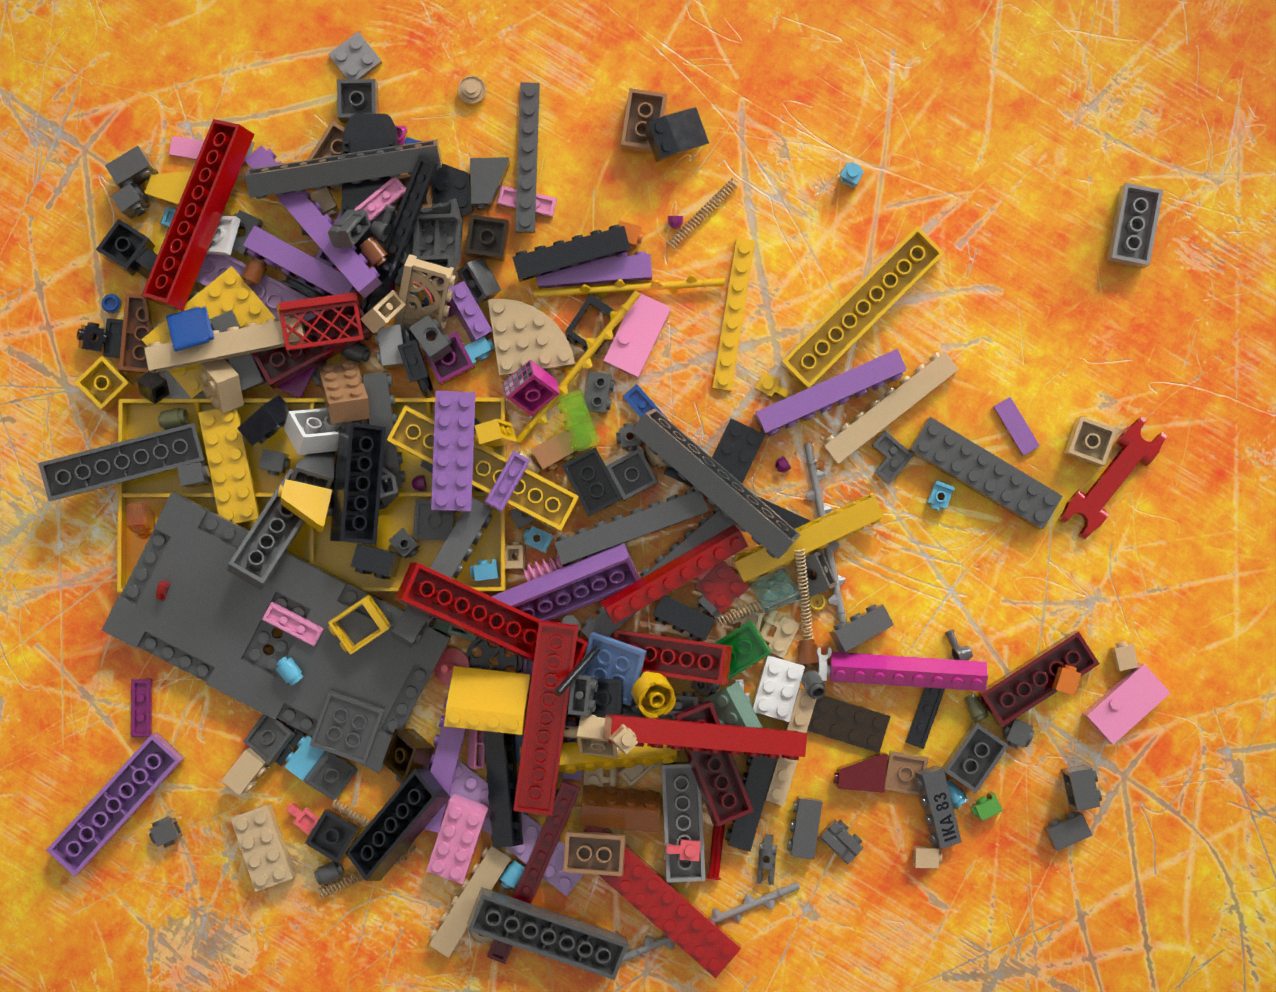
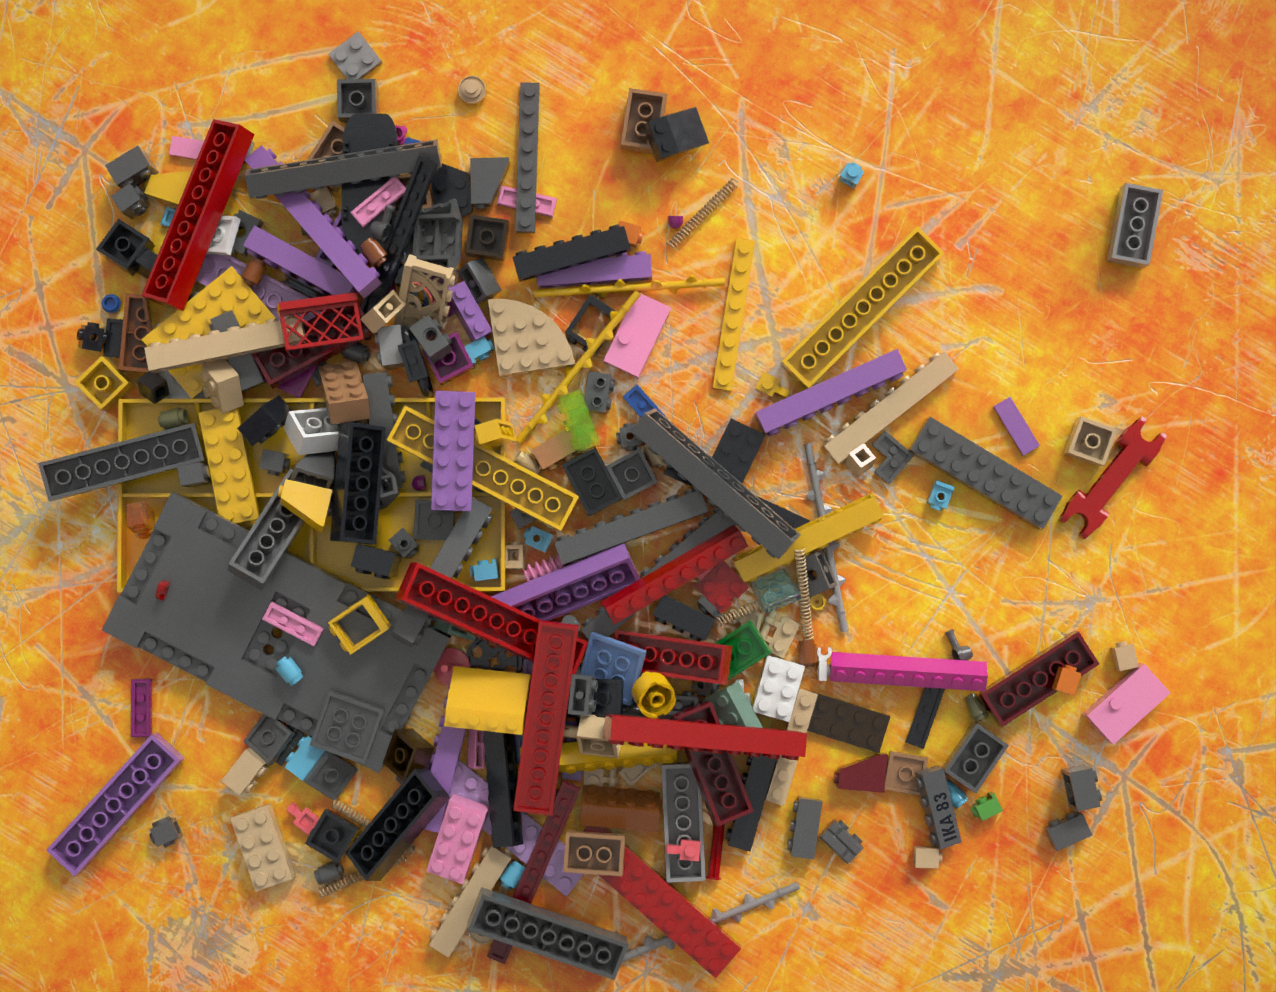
blue window [166,307,214,352] -> none
dark grey brick [328,210,371,248] -> none
medium lavender tile [485,451,530,512] -> none
dark pink brick [502,360,560,416] -> none
black bar [554,645,600,697] -> none
tan brick [609,724,638,754] -> none
dark grey hinge [756,834,777,885] -> none
magenta hinge [775,456,791,473] -> none
dark grey brick [801,671,826,699] -> none
dark grey brick [829,603,894,653] -> none
dark grey brick [1002,719,1034,749] -> none
none -> tan brick [845,444,876,477]

